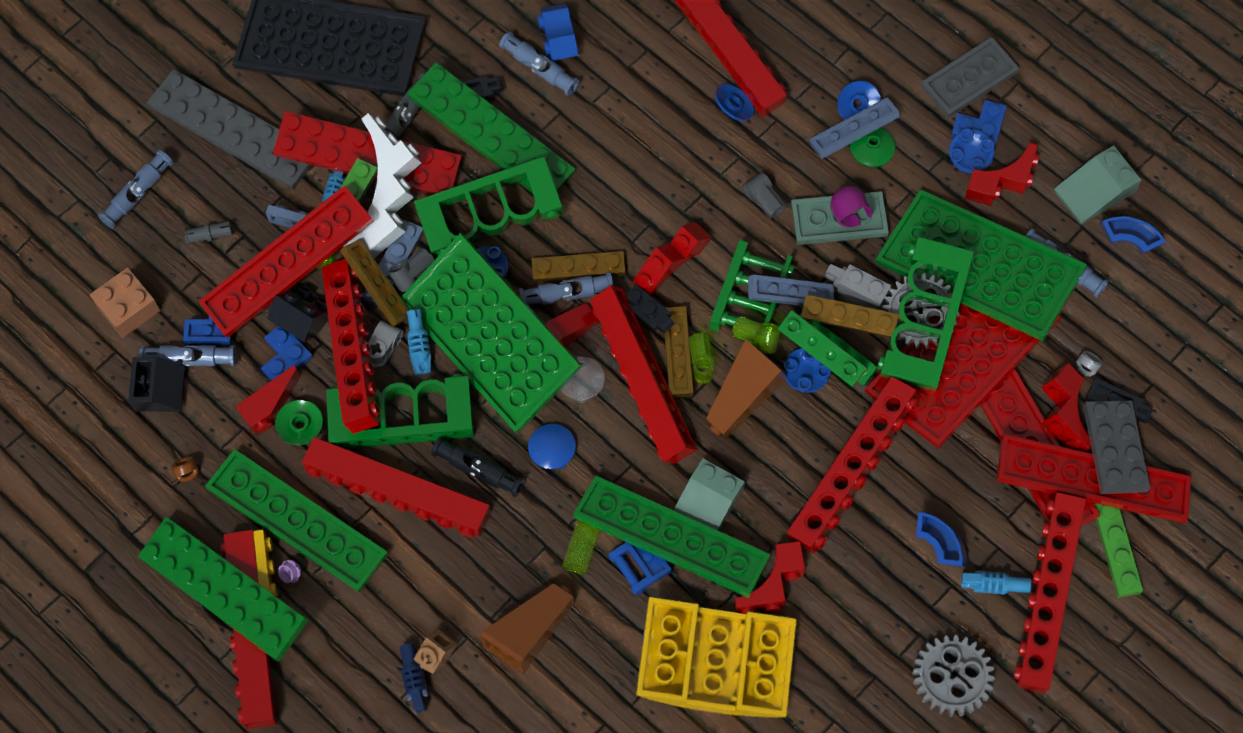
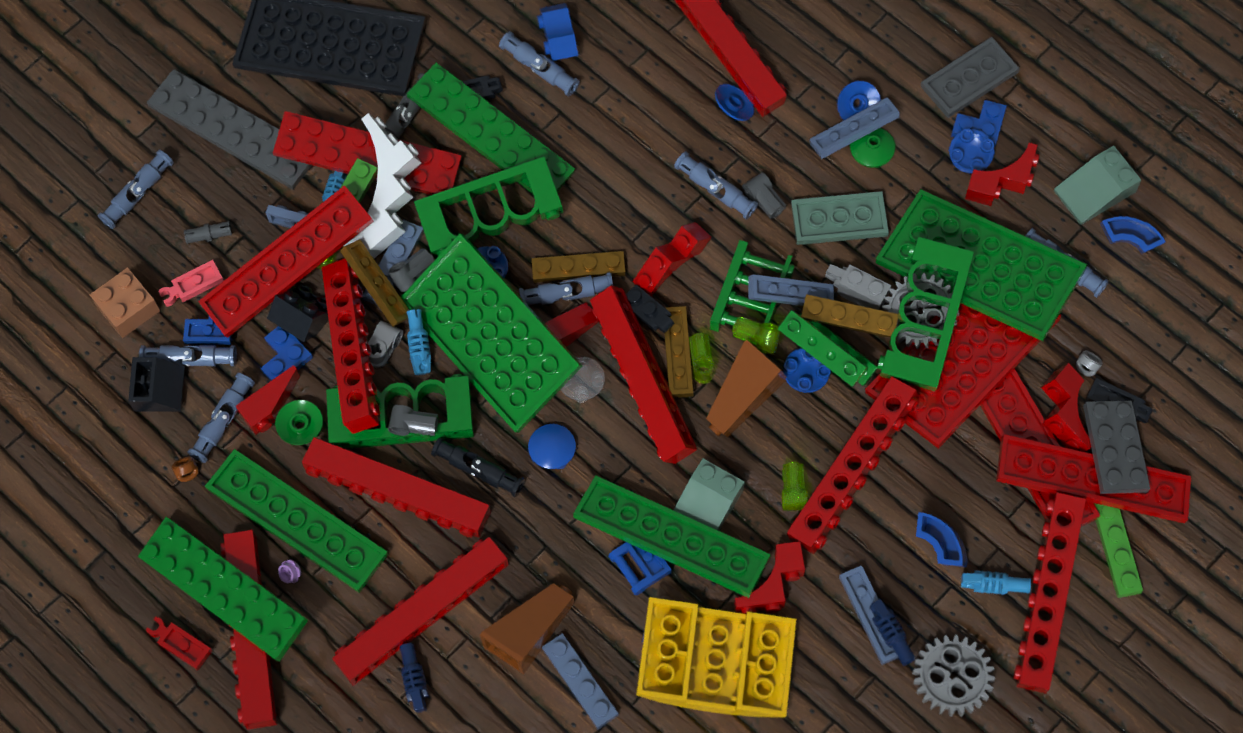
yellow plate [254,530,277,596] -> none
medium nougat brick [414,629,457,674] -> none
clear neon green plate [562,522,600,576] -> none
magenta helmet [830,186,872,227] -> none
none -> red plate [146,617,213,671]
none -> coral plate [158,260,224,307]
none -> sand blue piece [187,373,255,463]
none -> red brick [332,537,509,686]
none -> dark grey piece [388,405,438,436]
none -> sand blue plate [542,634,618,729]
none -> sand blue piece [674,151,758,219]
none -> clear neon green piece [782,462,807,511]
none -> sand blue plate [839,565,898,665]
none -> dark blue hinge [870,599,916,666]

